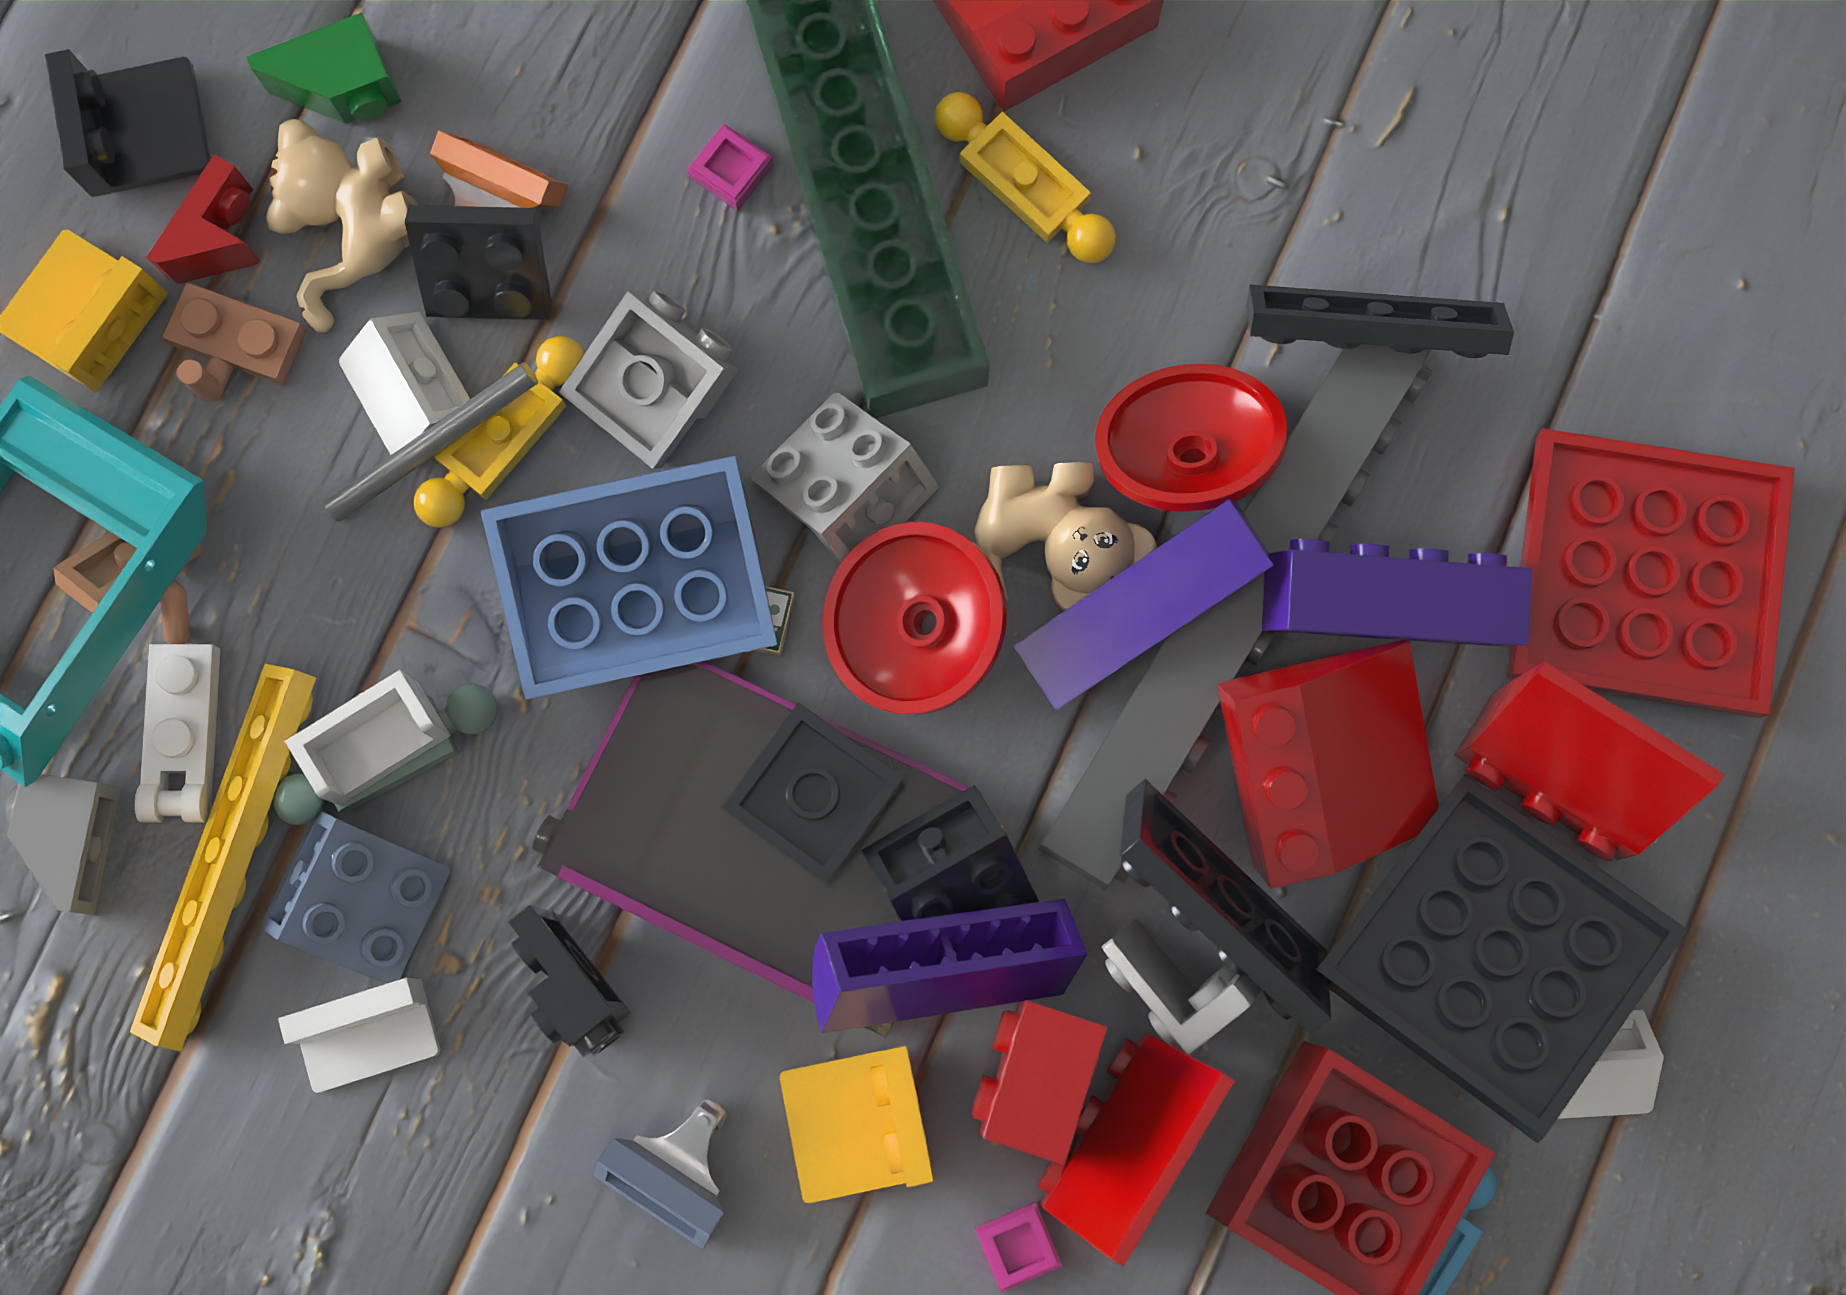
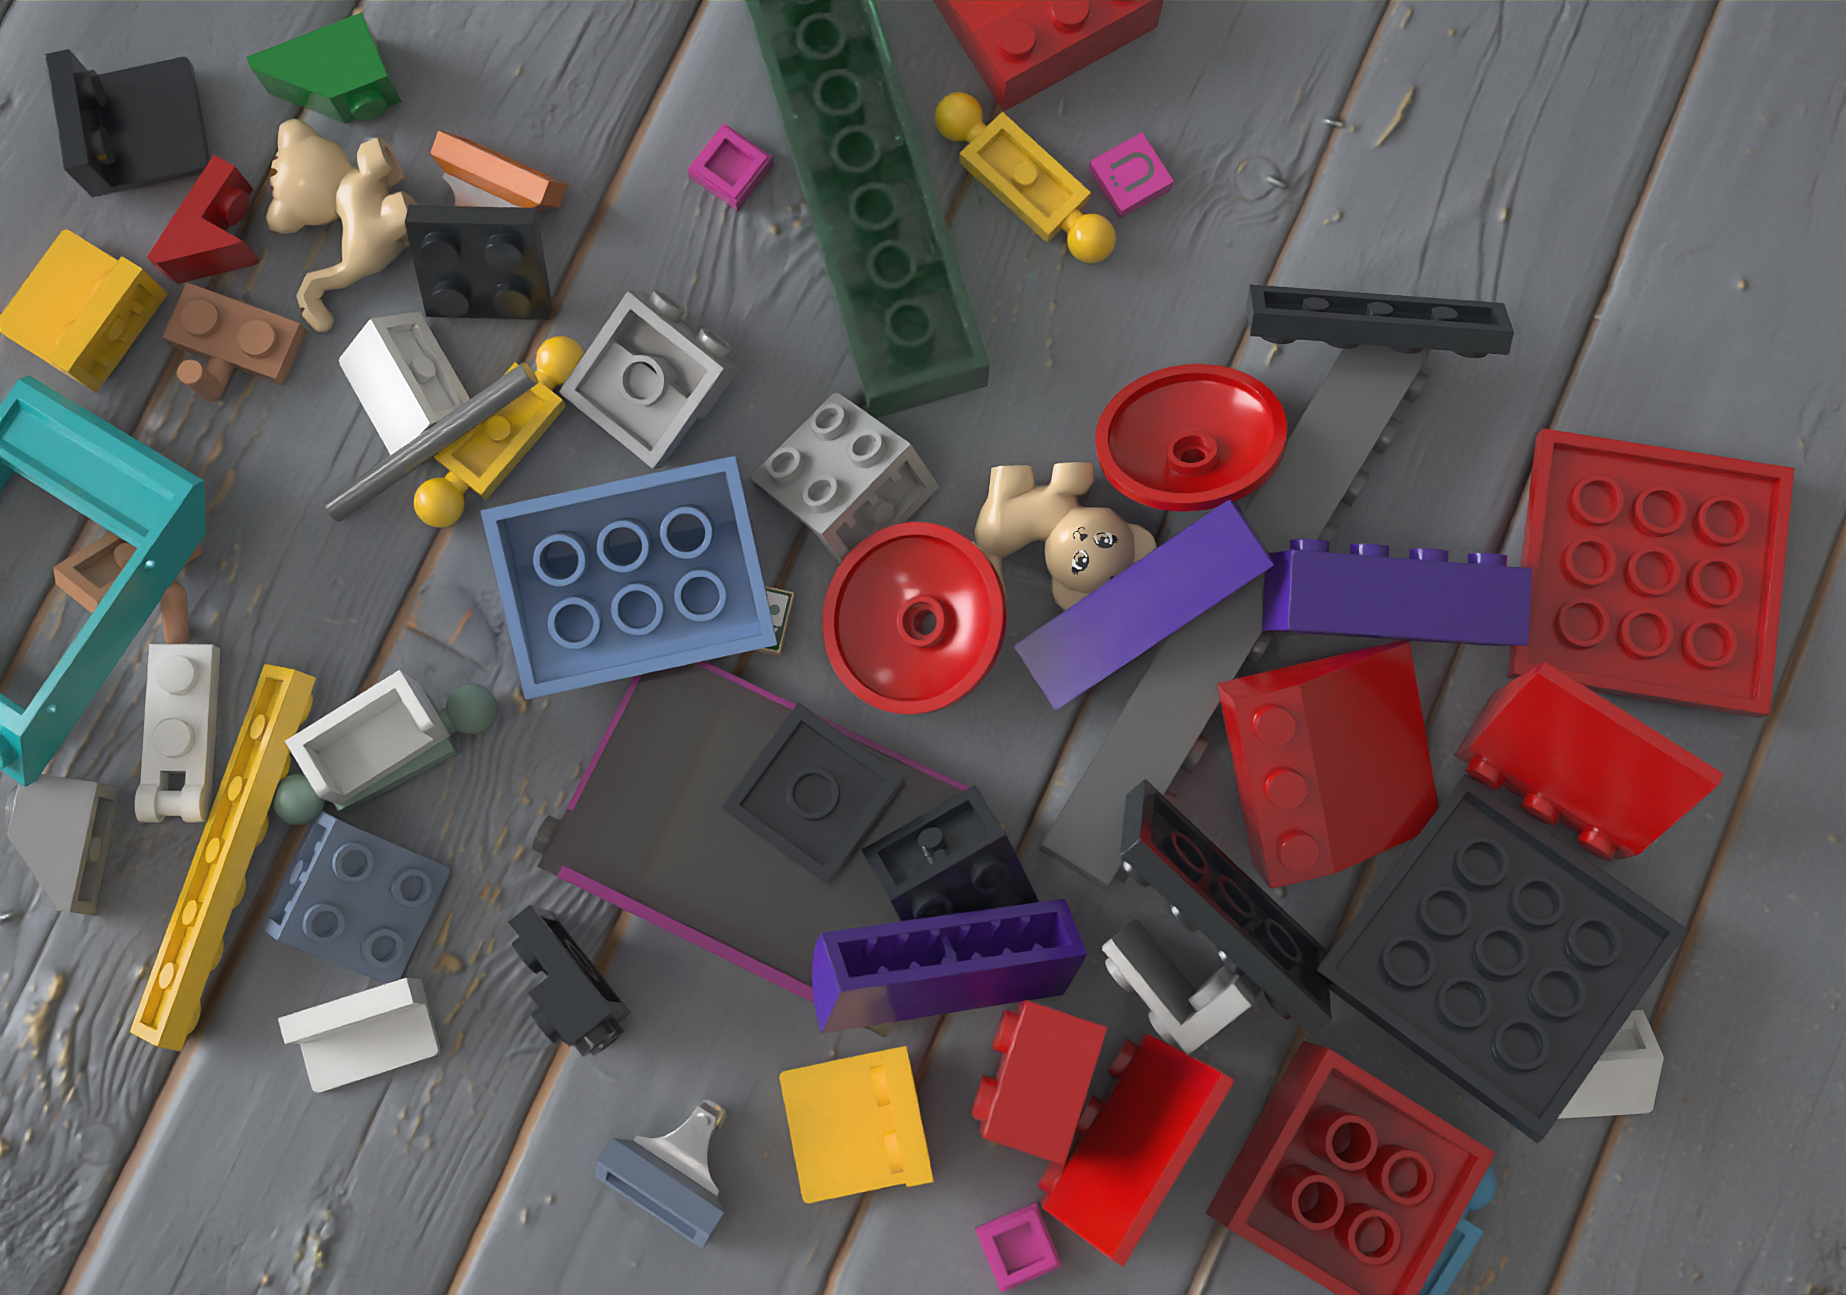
none -> dark pink tile [1089,132,1174,219]

